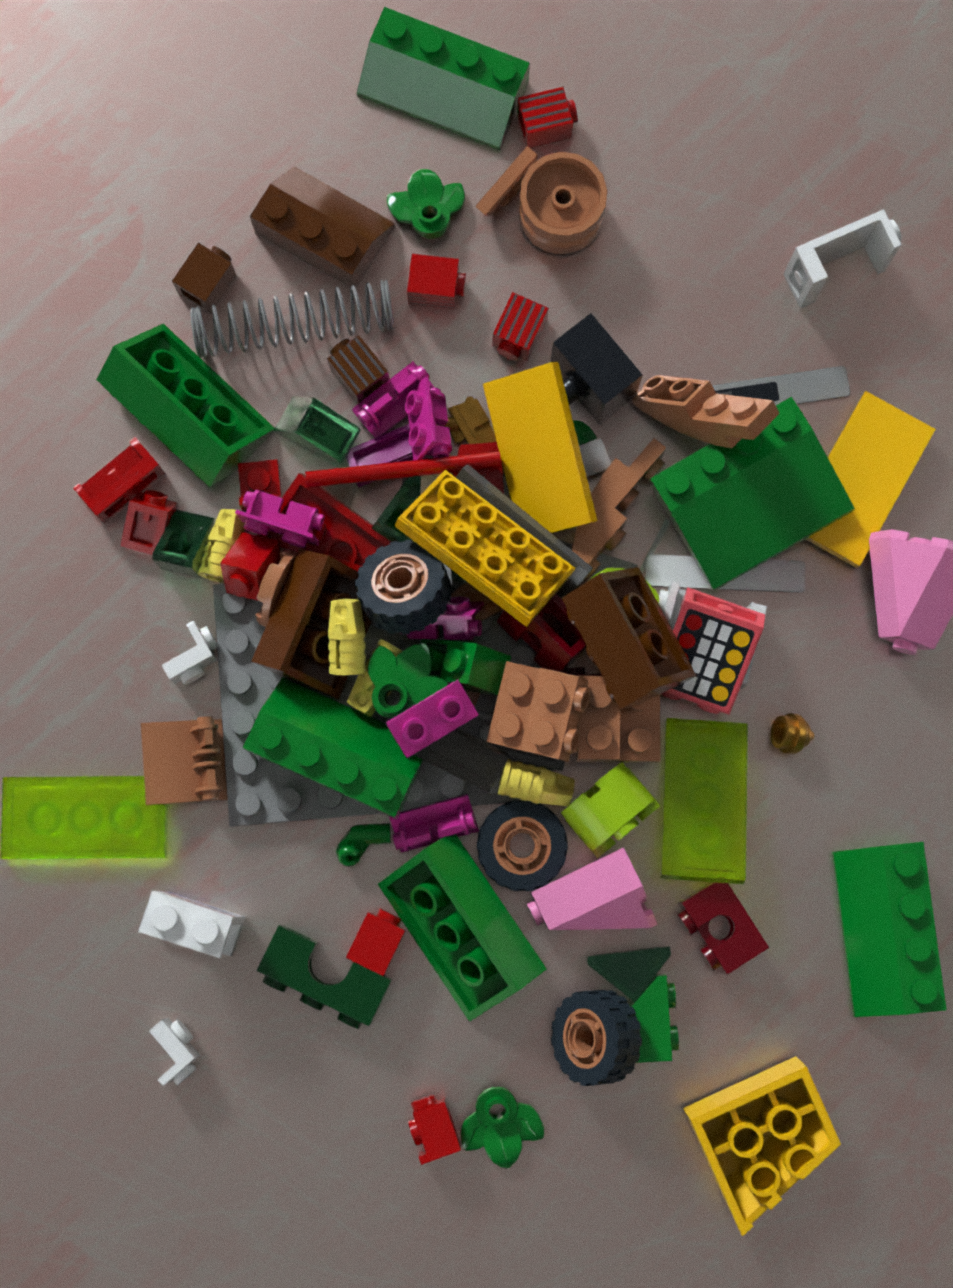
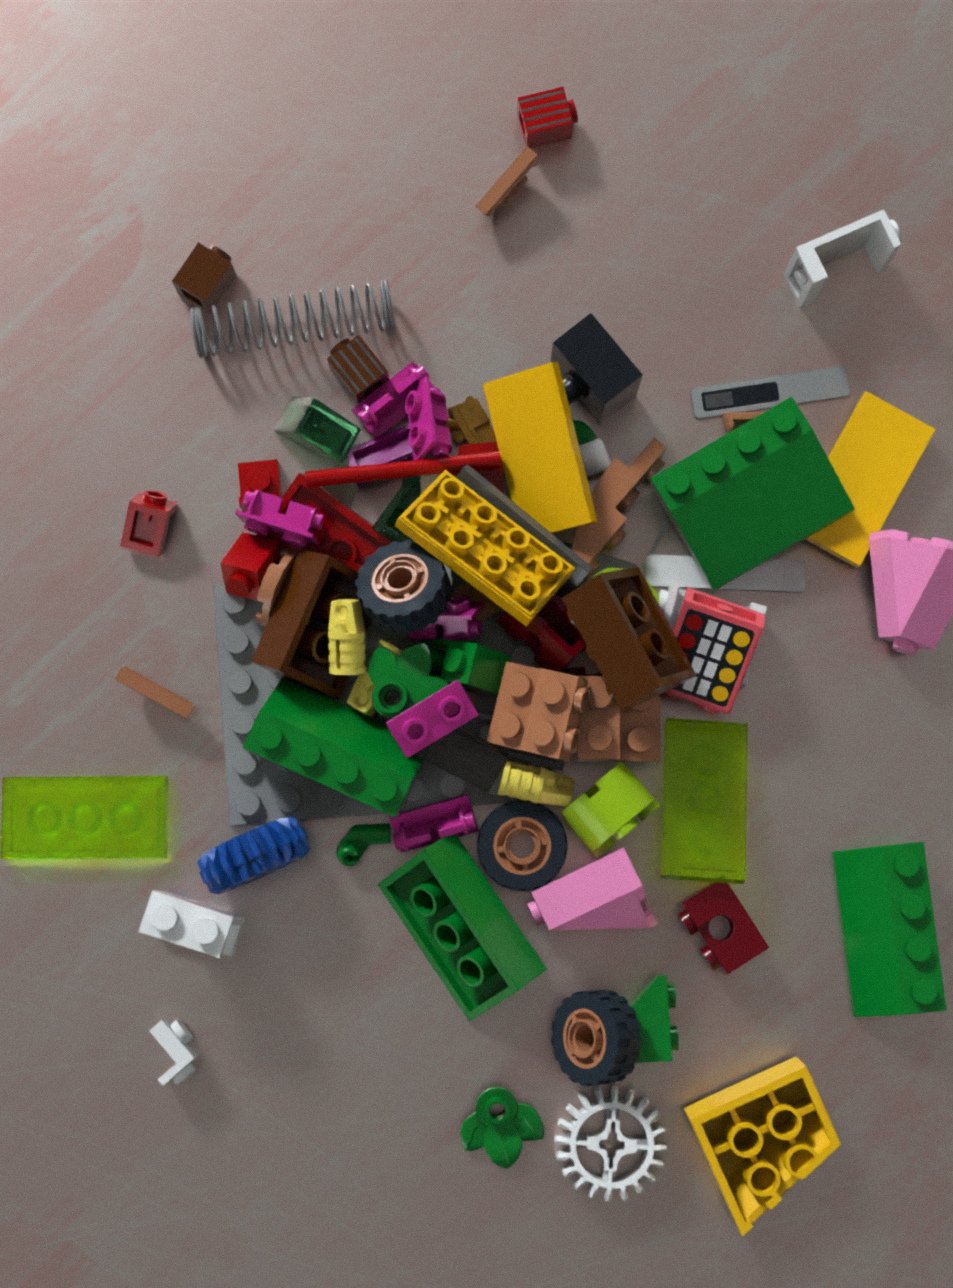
red hinge [73,437,165,524] -> none
green slope [96,323,276,487] -> none
nougat hinge [140,716,228,805] -> none
clear green slope [152,509,215,578] -> none
white bracket [162,620,219,685] -> none
light yellow hinge [198,509,245,584] -> none
reddish brown slope [250,166,395,288] -> none
dark green arch [256,925,393,1029] -> none
red brick [346,908,407,976] -> none
green slope [357,7,530,151] -> none
green plate [387,168,465,239] -> none
red brick [407,254,466,309] -> none
red brick [408,1094,462,1165] -> none
red brick [492,292,549,361] -> none
nougat wheel [519,152,607,255] -> none
clear green slope [585,946,671,1002] -> none
nougat slope [632,375,779,448] -> none
pearl gold plate [770,713,815,754] -> none
none -> nougat tile [115,666,194,719]
none -> blue gear [197,817,310,894]
none -> white gear [554,1084,668,1202]

